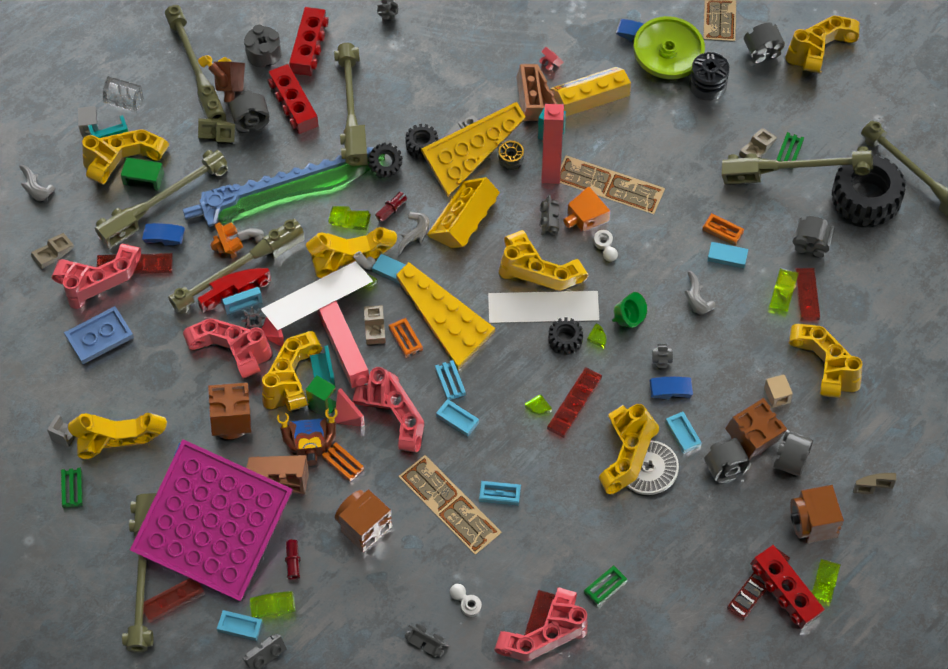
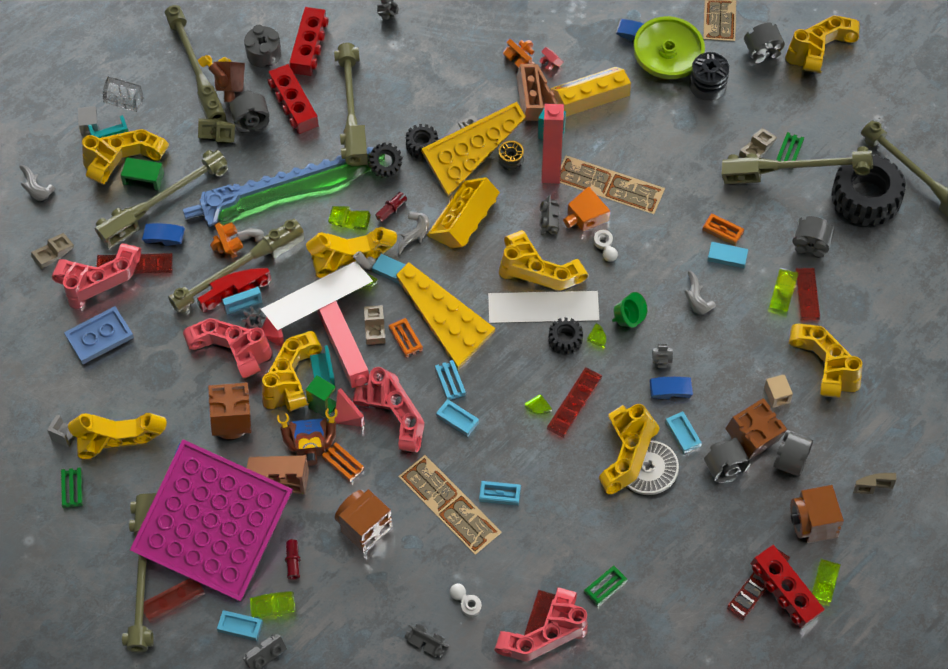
none -> orange hips [503,39,535,69]

